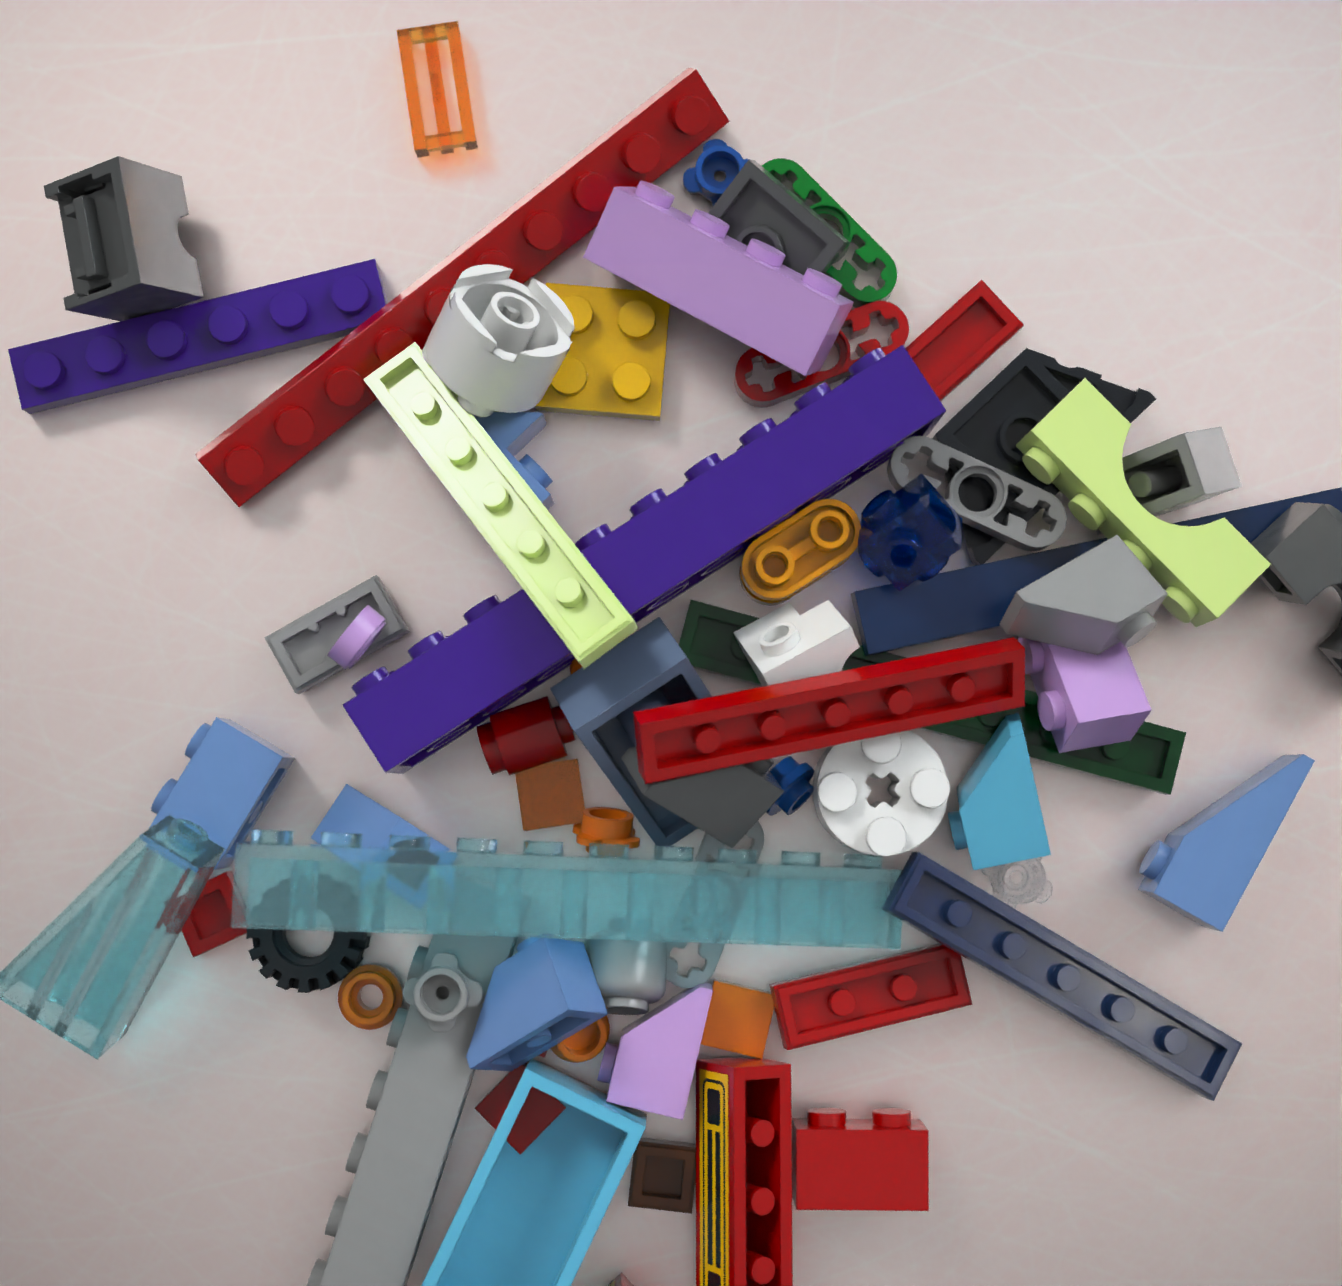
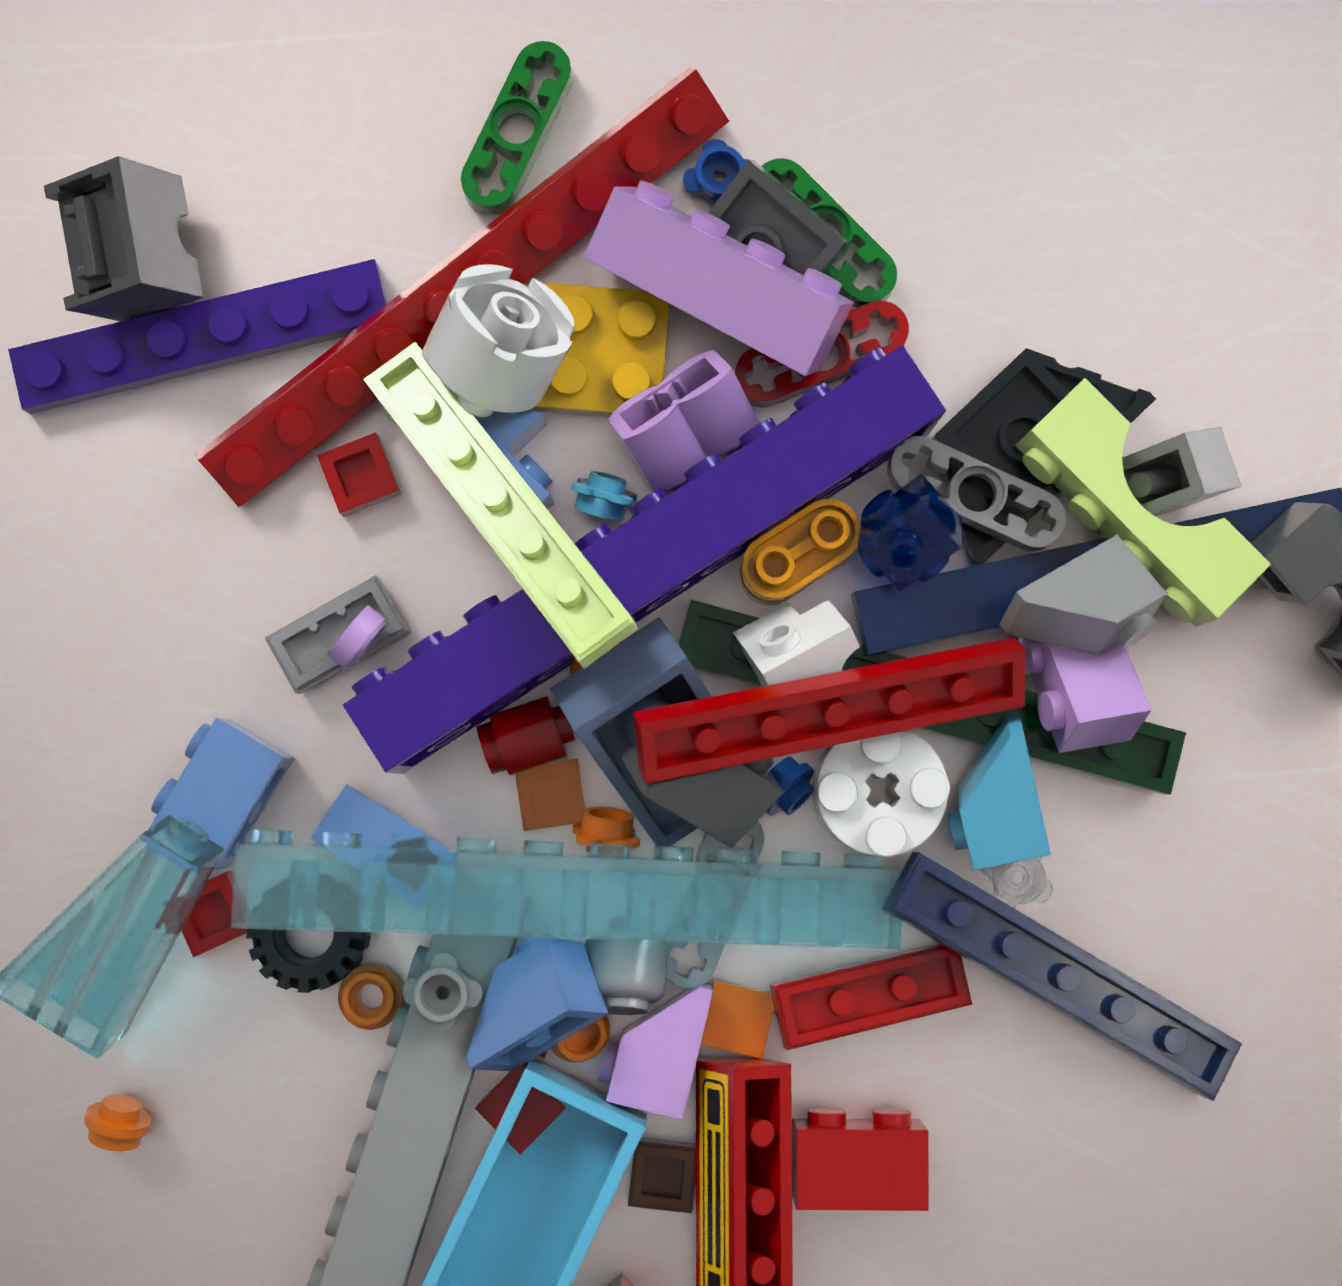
clear orange tile [397,21,478,158] -> none
red tile [905,280,1024,401] -> none
medium blue slope [1138,754,1315,932] -> none
none -> orange plate [84,1095,152,1152]
none -> red tile [317,432,402,517]
none -> green beam [461,41,572,216]
none -> medium azure plate [571,471,637,520]
none -> lavender brick [607,349,760,491]

